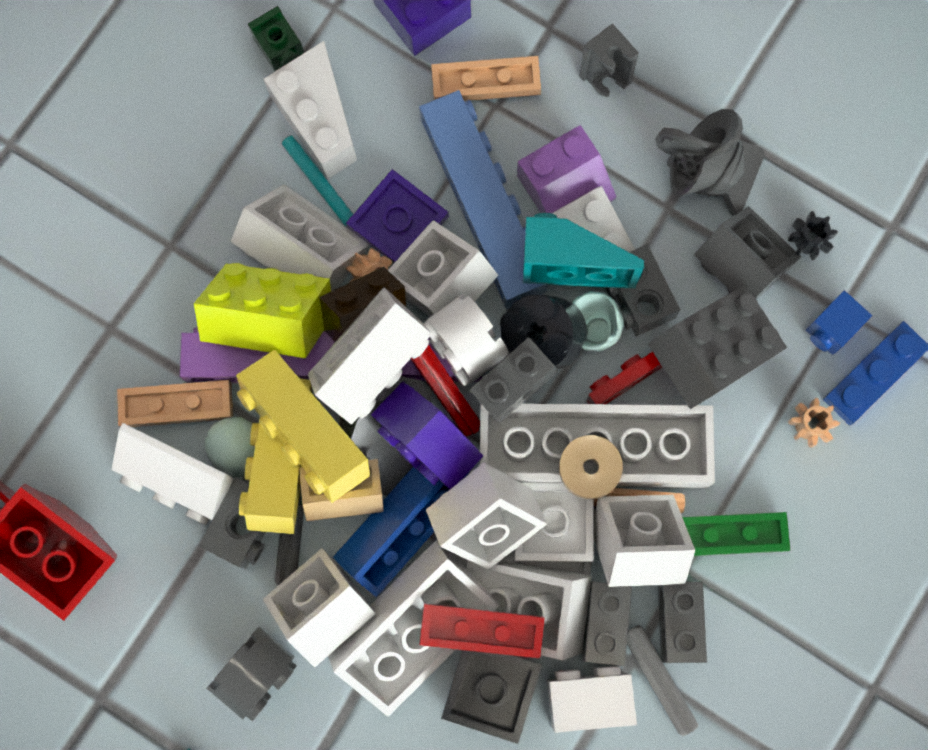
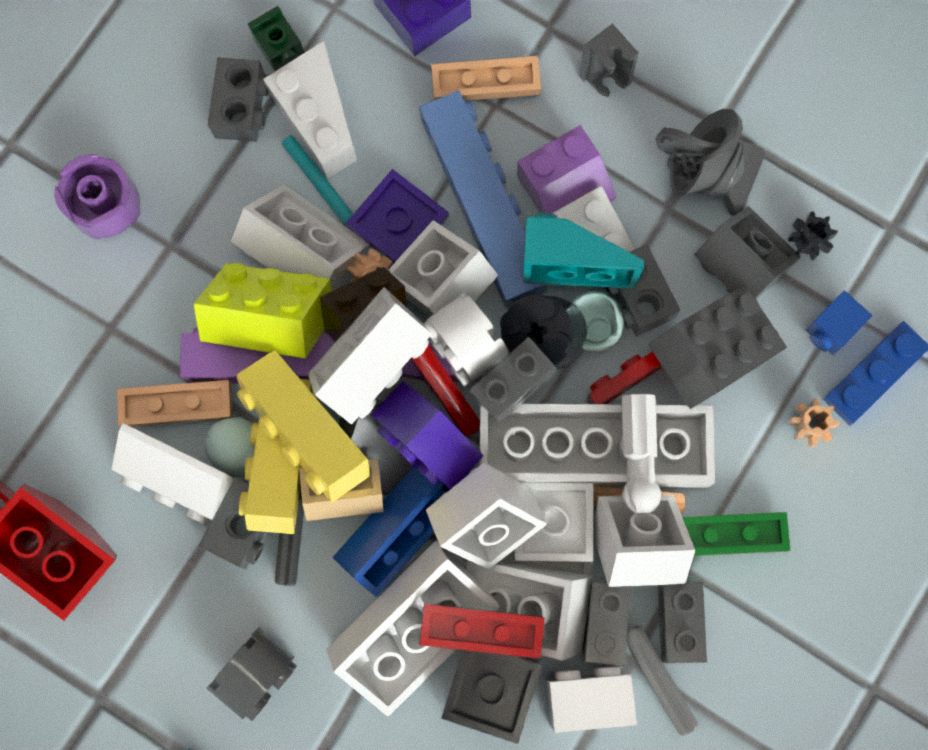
white brick [263,548,376,667] -> none
tan piece [559,435,623,499] -> none
none -> medium lavender brick [54,154,140,239]
none -> dark grey brick [207,57,269,142]
none -> white piece [622,394,662,514]

